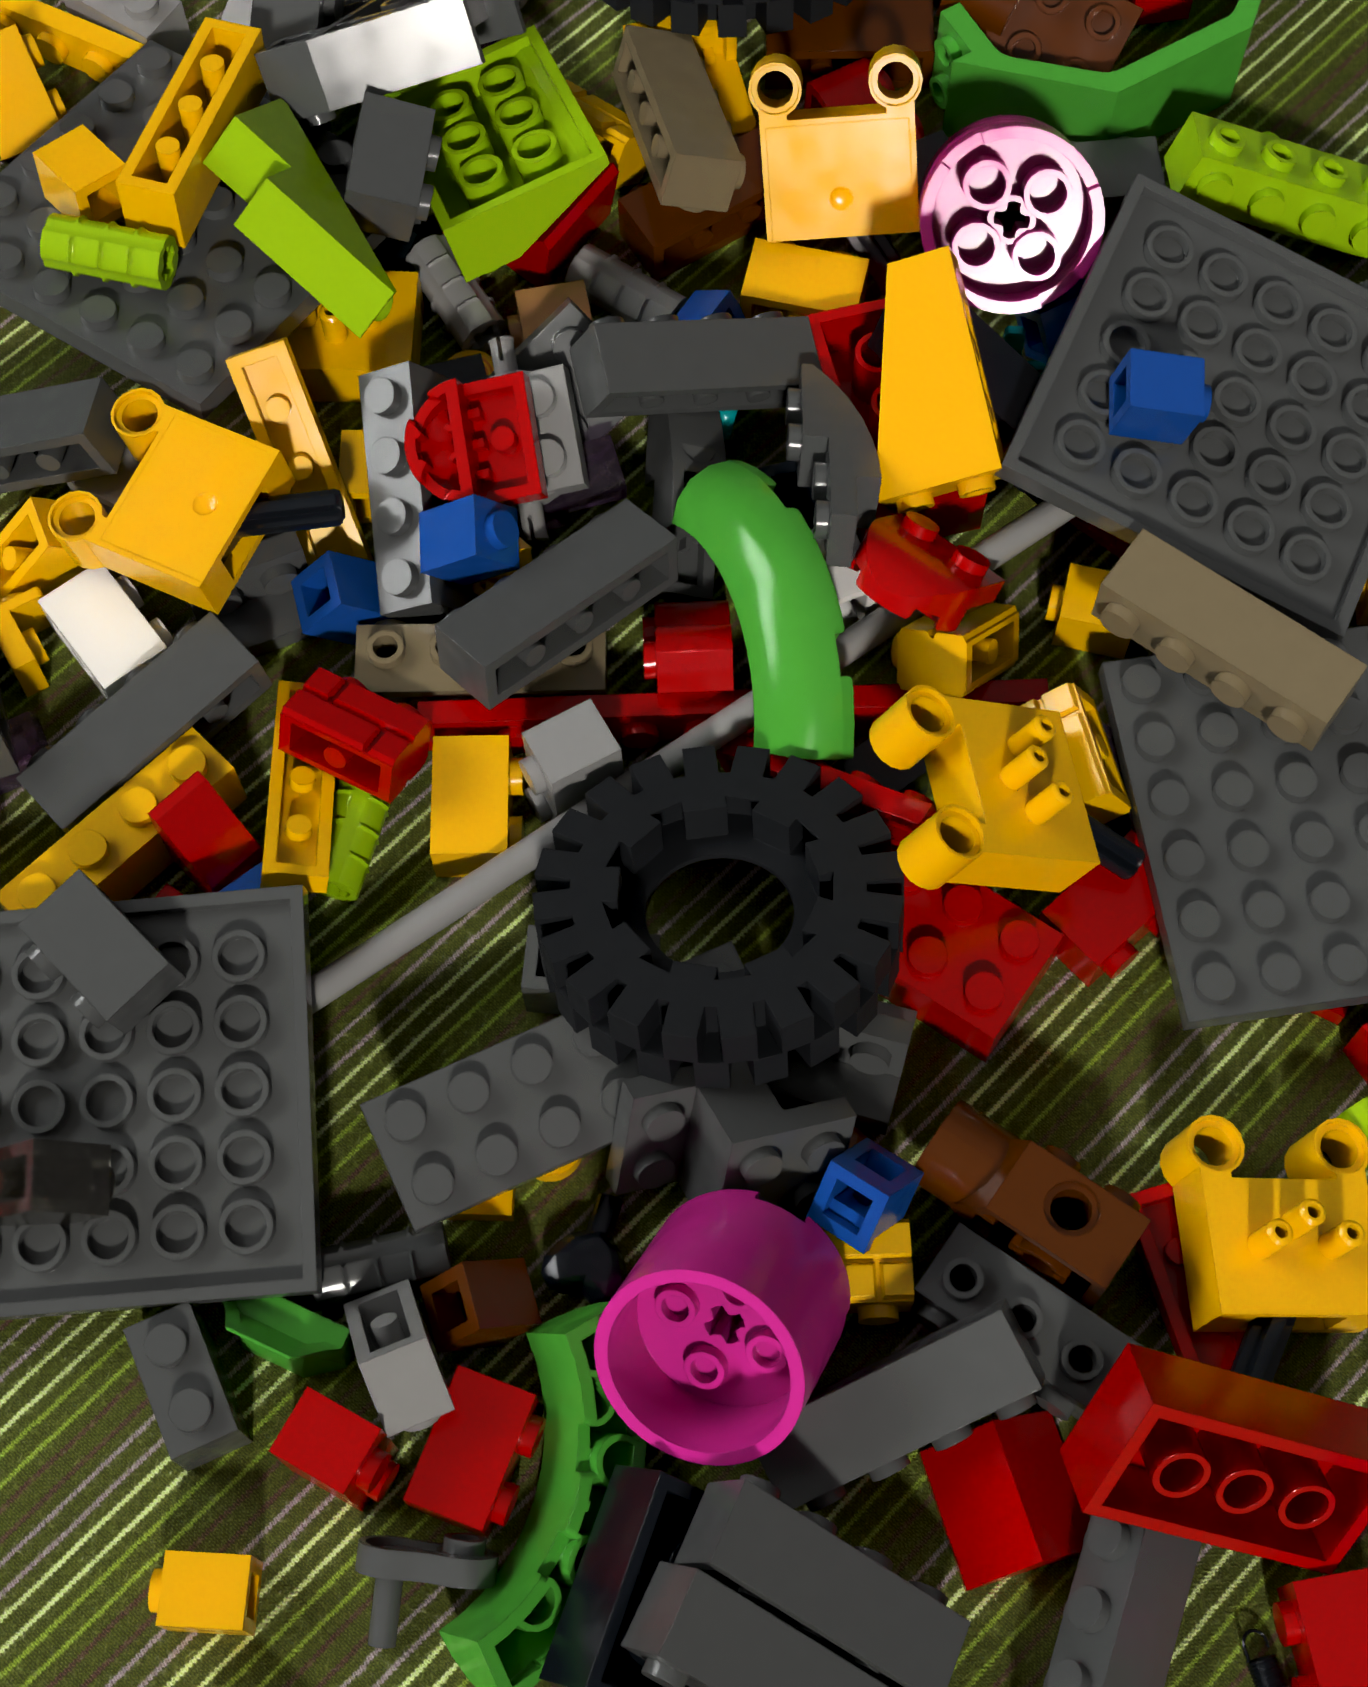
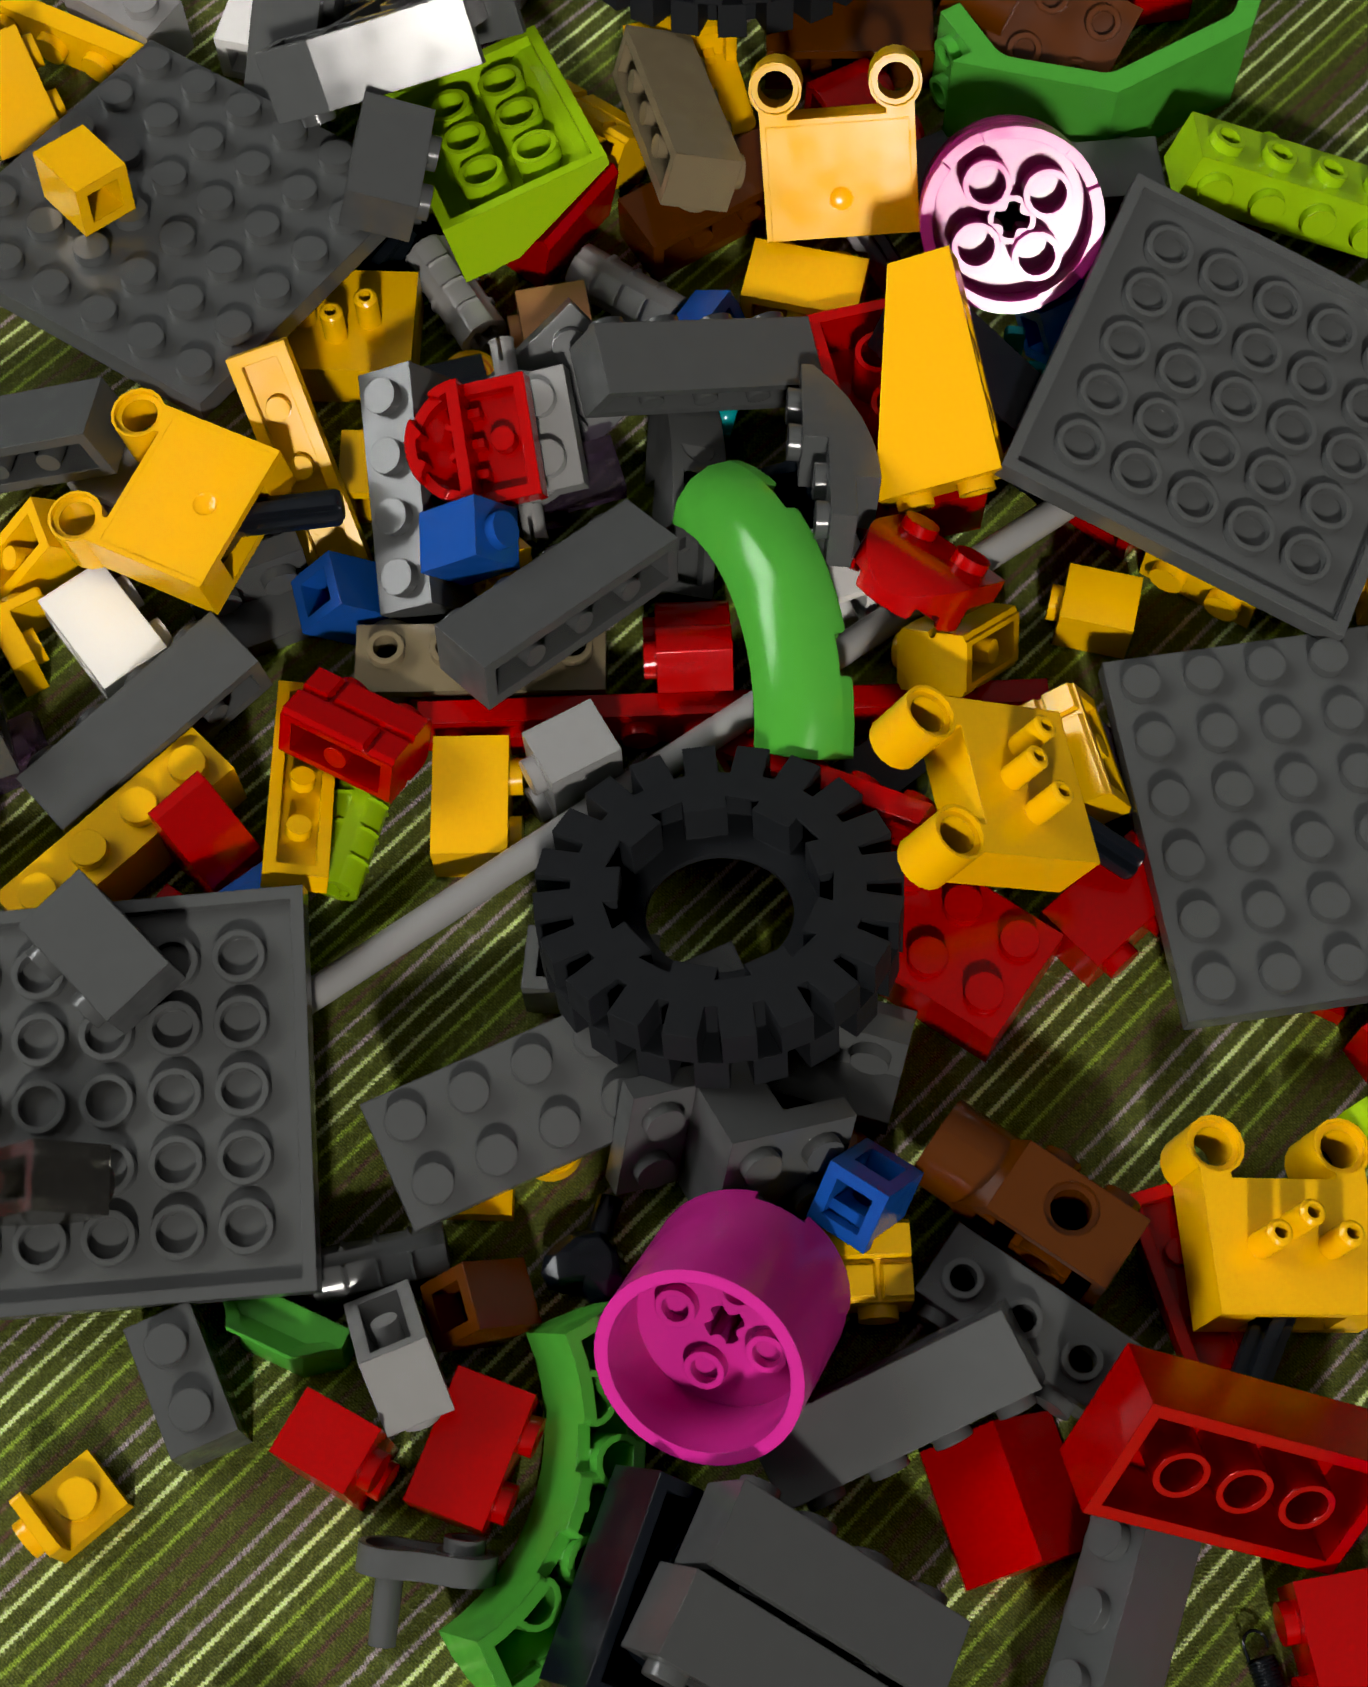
lime axle [40,213,178,291] -> none
yellow brick [115,17,267,248] -> none
yellow brick [148,1550,263,1636] -> none
lime slope [202,98,397,338] -> none
dark tan brick [1091,528,1368,752] -> none
blue brick [1109,348,1212,445] -> none
none -> yellow bracket [8,1449,134,1564]

